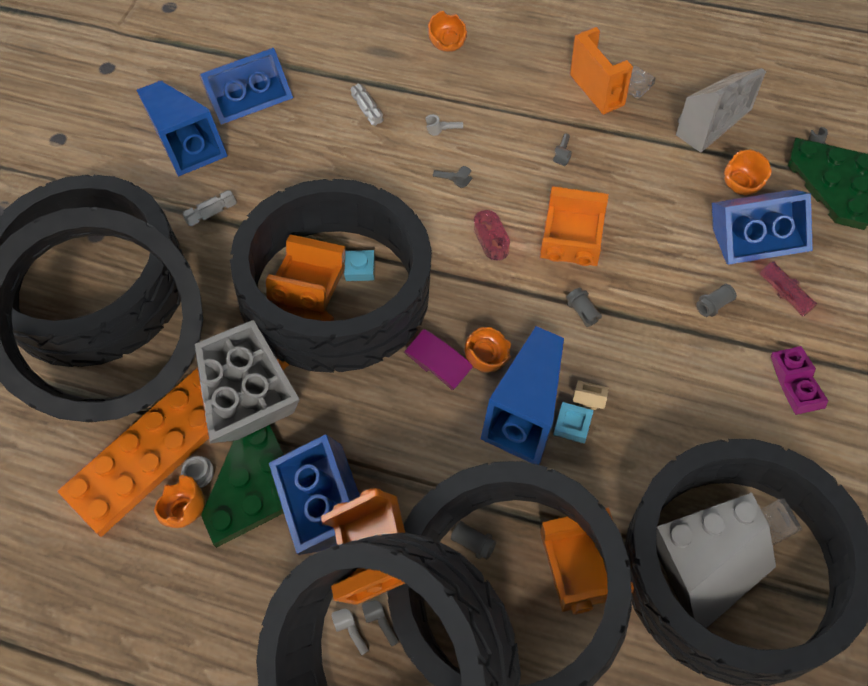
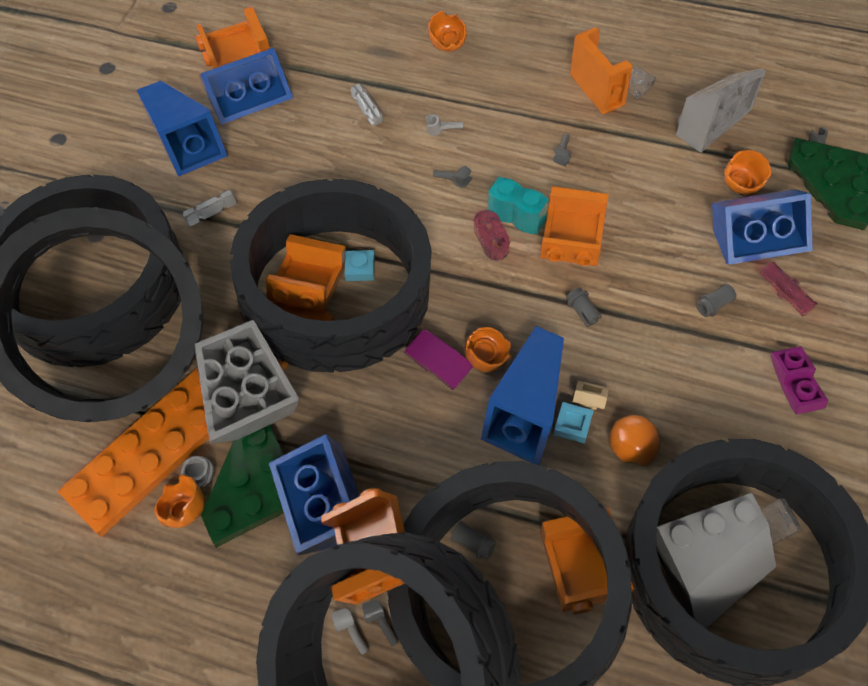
none -> orange panel [195,7,270,69]
none -> teal brick [488,177,549,234]
none -> orange hair [609,415,661,466]

